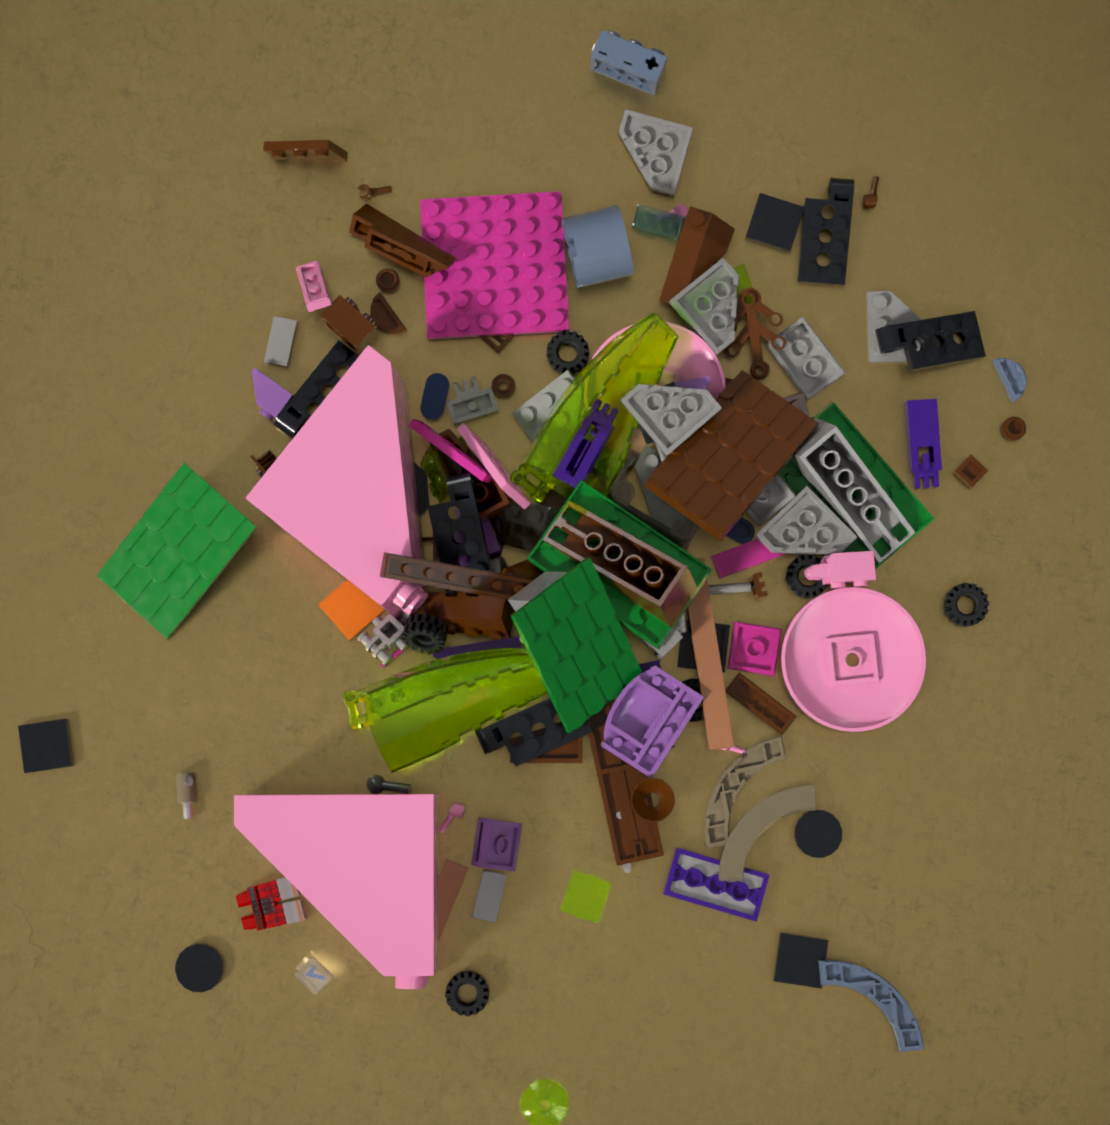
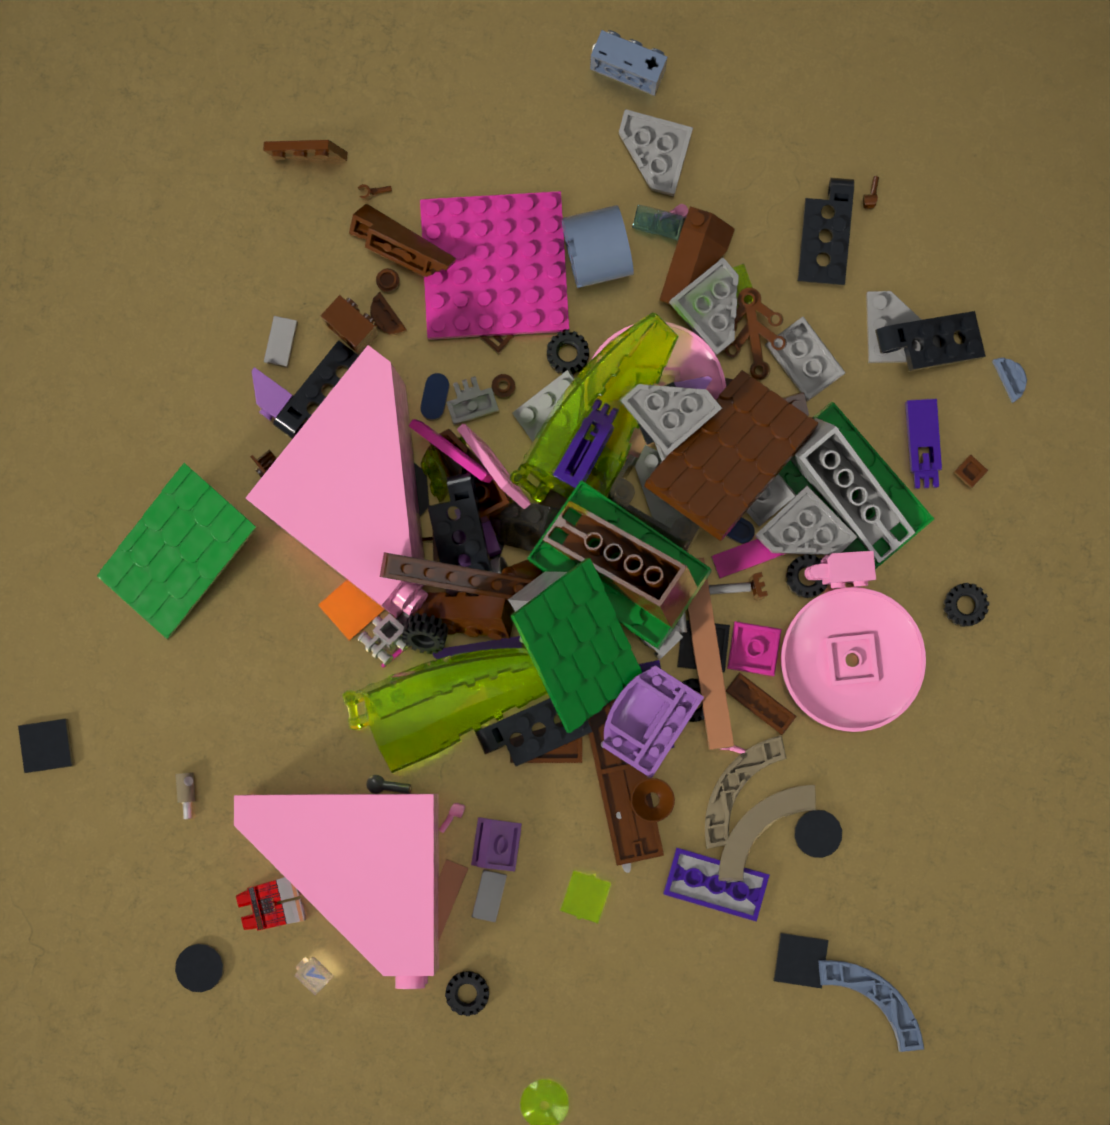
bright pink tile [296,260,331,312] -> none
black tile [745,193,804,253] -> none
reddish brown plate [1002,417,1026,441] -> none

